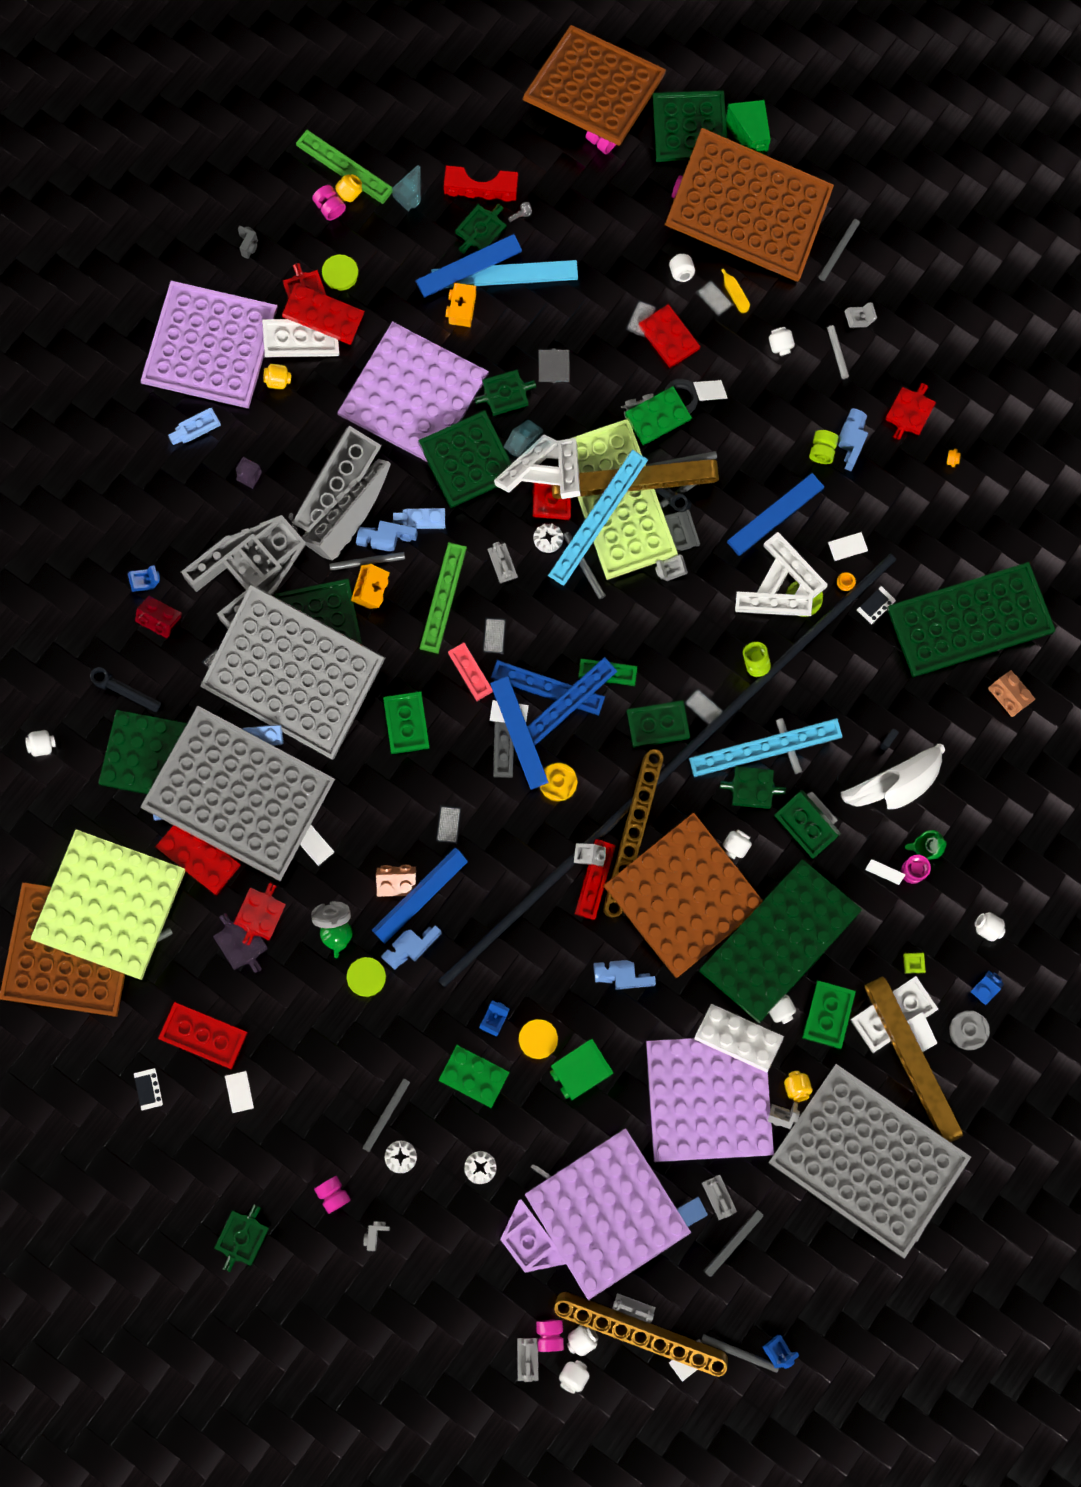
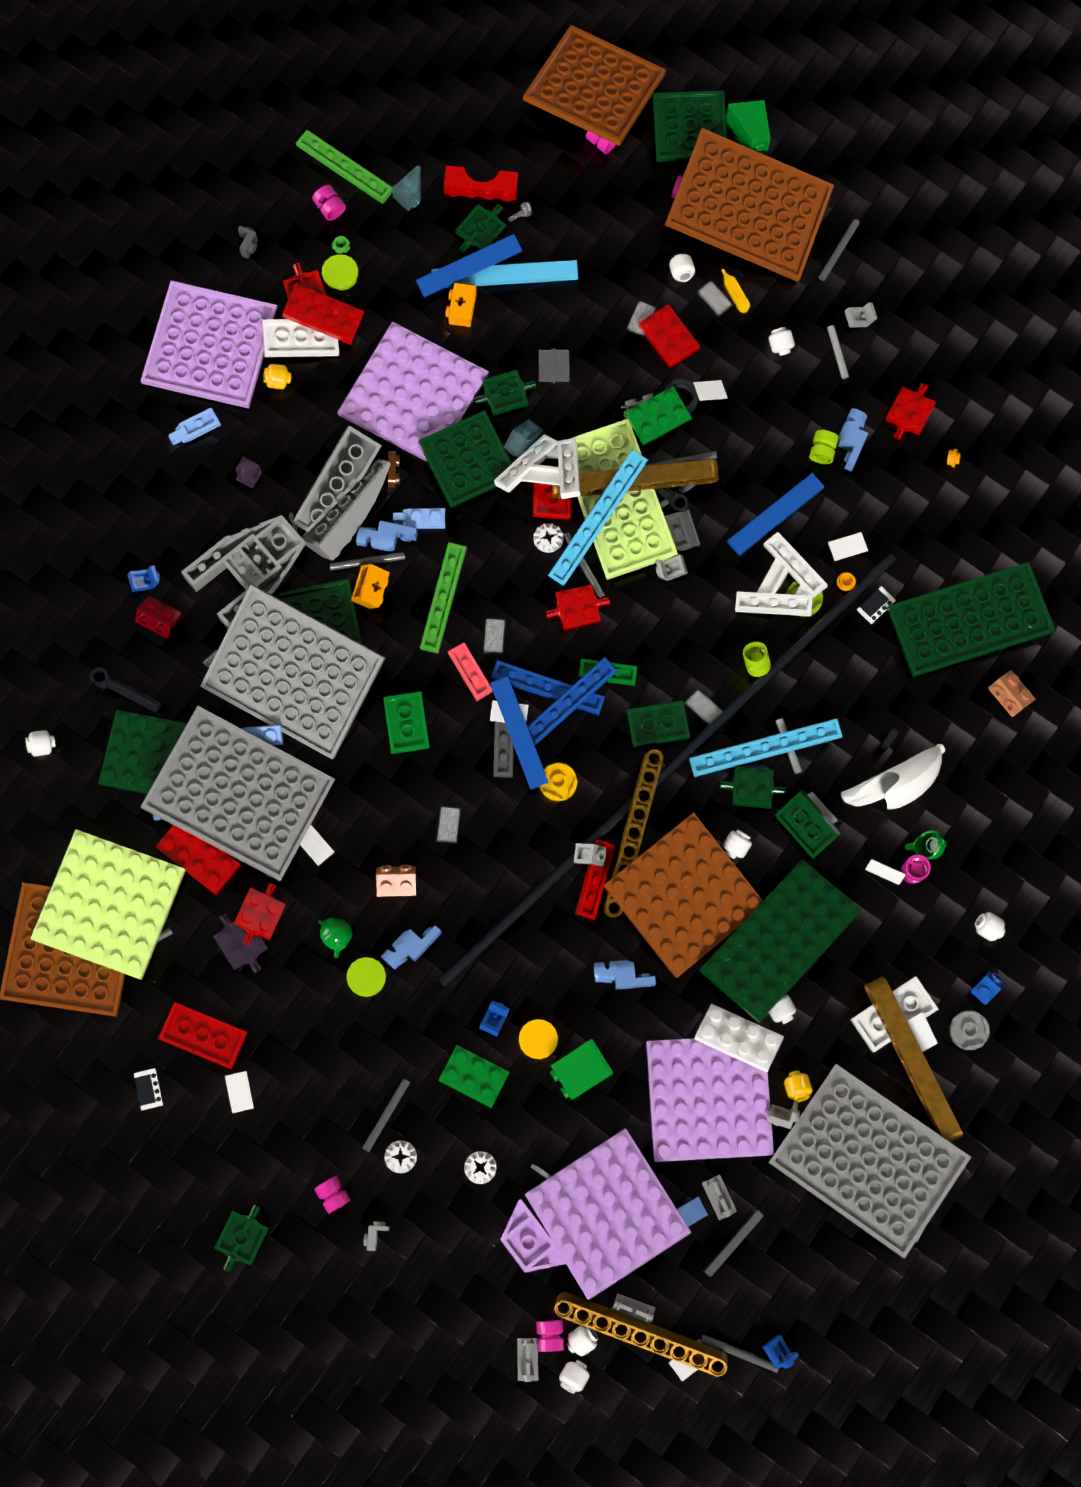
light grey tile [311,902,351,928] -> none
yellow head [335,174,362,202] -> none
blue tile [372,848,468,944] -> none
light grey hinge [487,542,518,583] -> none
green plate [802,981,856,1049] -> none
lime tile [903,953,926,974] -> none
none -> bright green plate [332,236,350,254]
none -> reddish brown plate [388,451,400,488]
none -> red plate [546,584,610,630]

